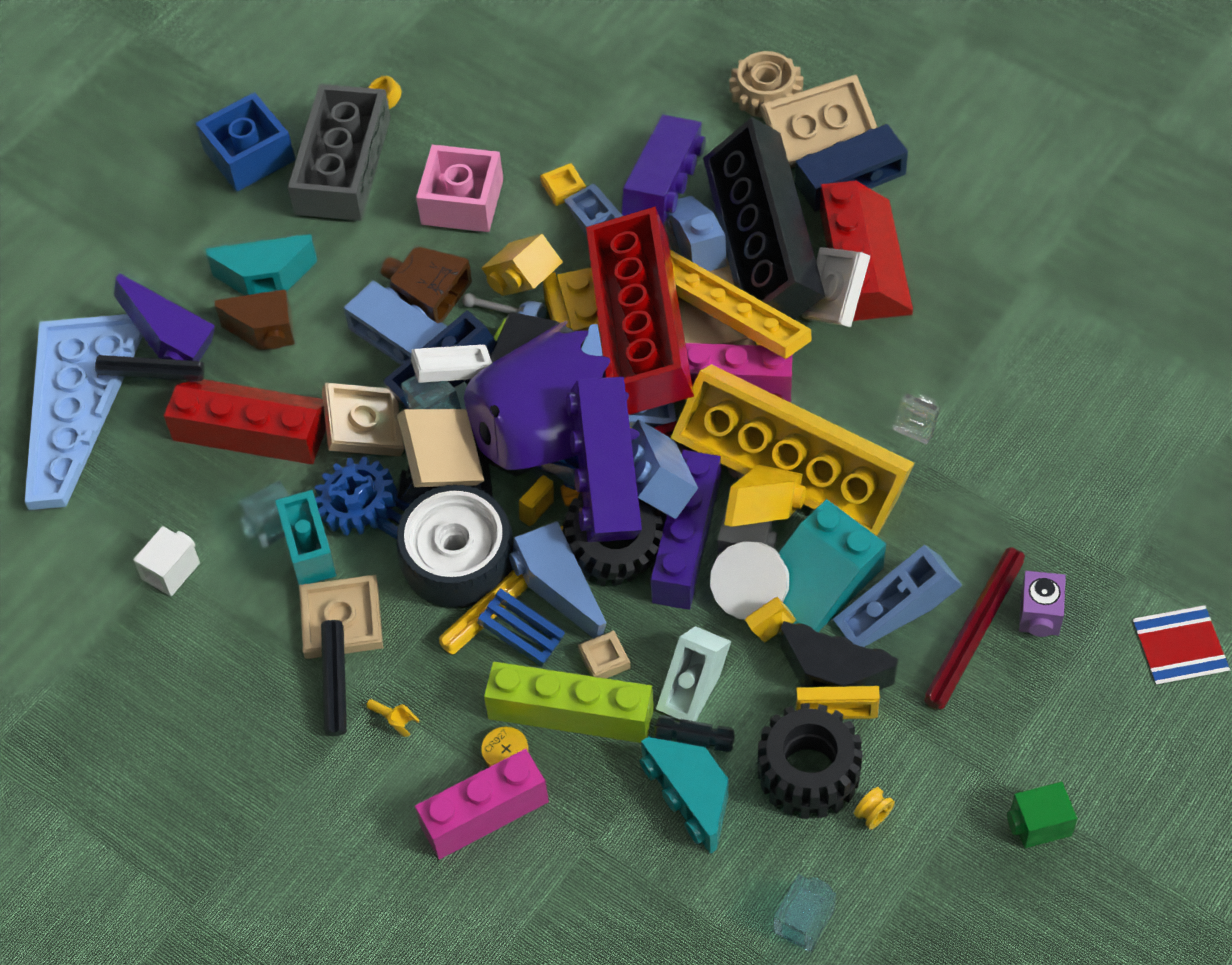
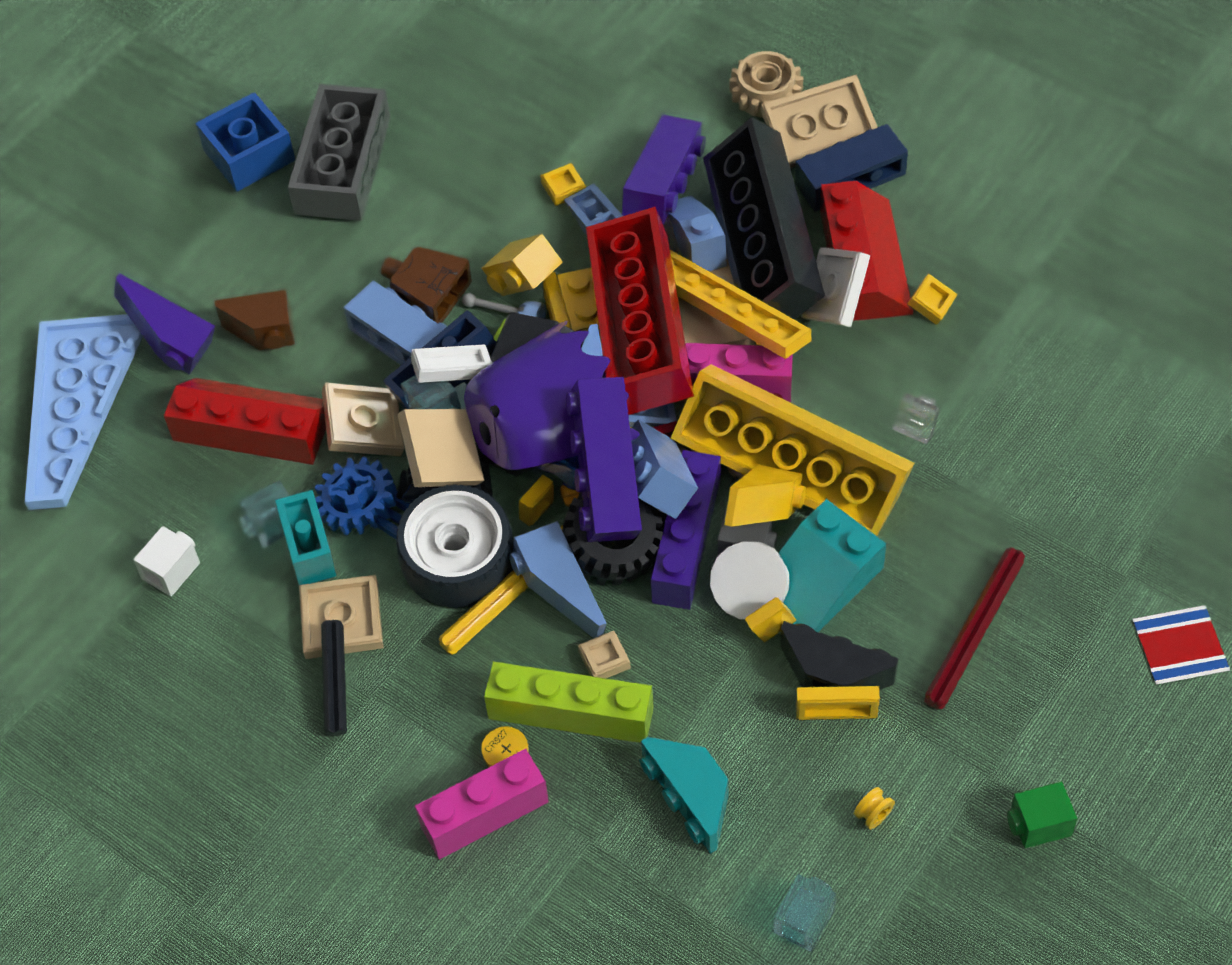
black axle [95,355,205,381] -> none
teal slope [206,234,317,296] -> none
yellow hand [366,699,420,737] -> none
yellow tile [368,76,401,109] -> none
bright pink brick [416,145,503,232] -> none
blue tile [477,588,565,667] -> none
black axle [655,715,735,752] -> none
light aqua slope [656,626,731,721] -> none
black tyre [757,703,863,819] -> none
medium blue slope [833,545,963,647] -> none
medium lavender brick [1019,571,1066,637] -> none
none -> yellow tile [907,273,958,325]

